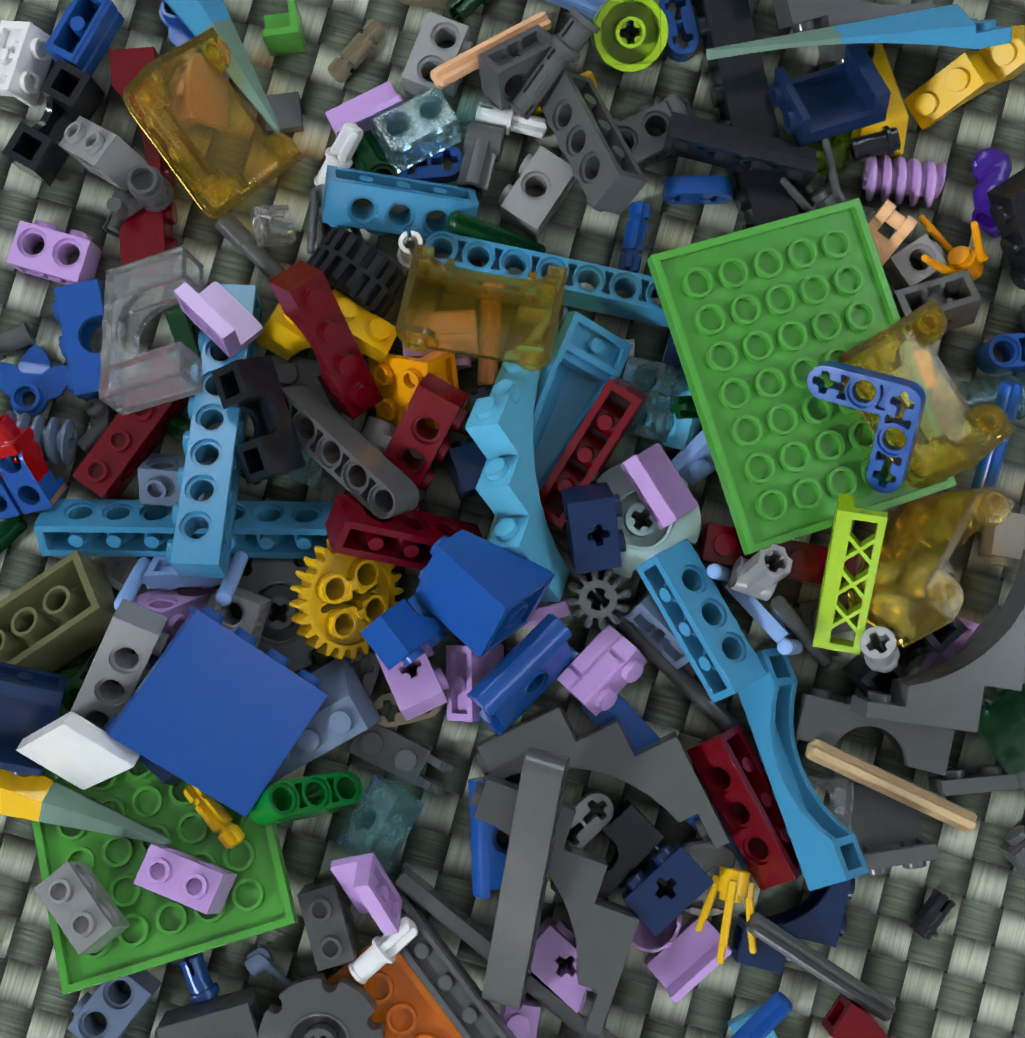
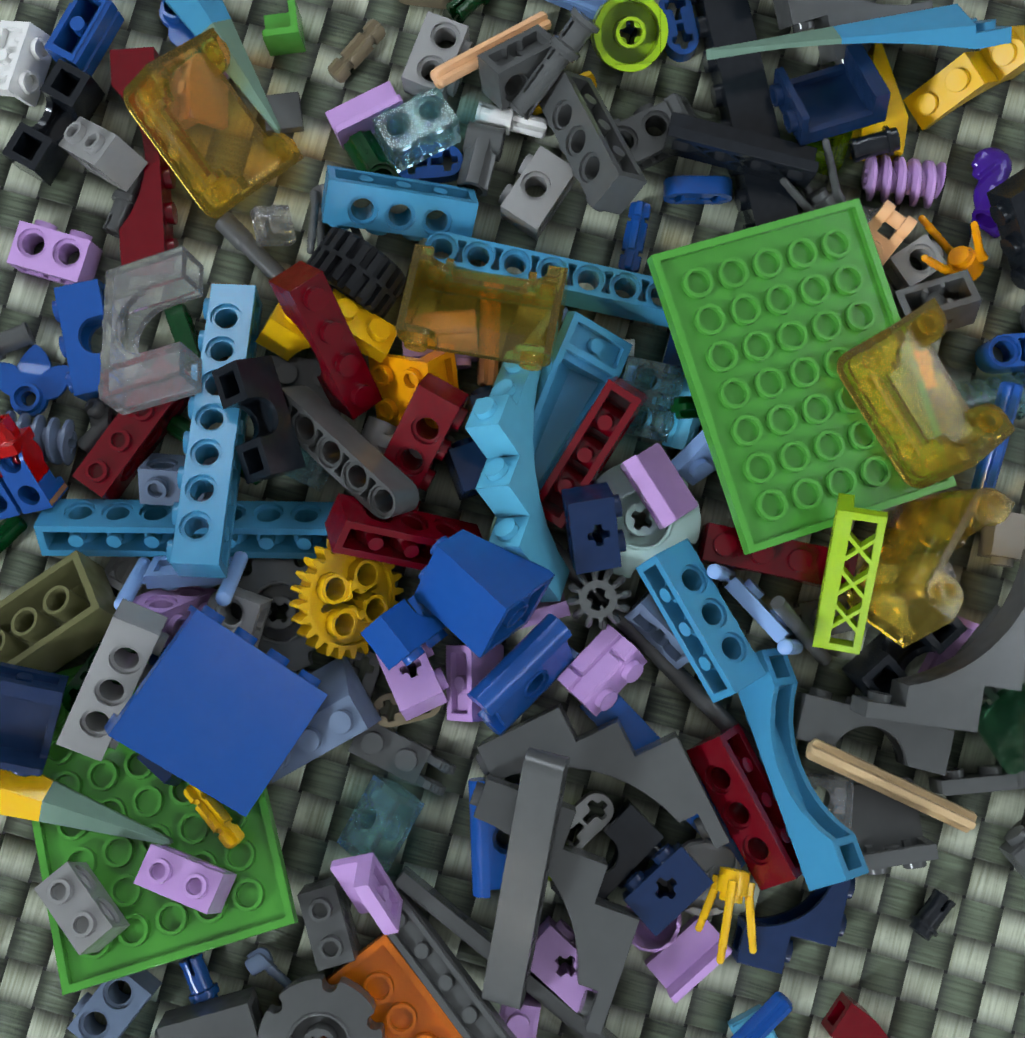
white tile [16,711,140,790] -> none
dark grey piece [107,164,174,220] -> none
lavender panel [174,282,264,358] -> none
green beam [249,770,363,826] -> none
white axle [314,122,364,186] -> none
white axle [348,916,418,984] -> none
white axle [397,230,425,277] -> none
dark green axle [446,210,546,253] -> none
light grey piece [729,544,793,601] -> none
dark grey axle [745,912,896,1021] -> none
blue beam [807,361,926,494] -> none
light grey bush [860,626,900,673] -> none

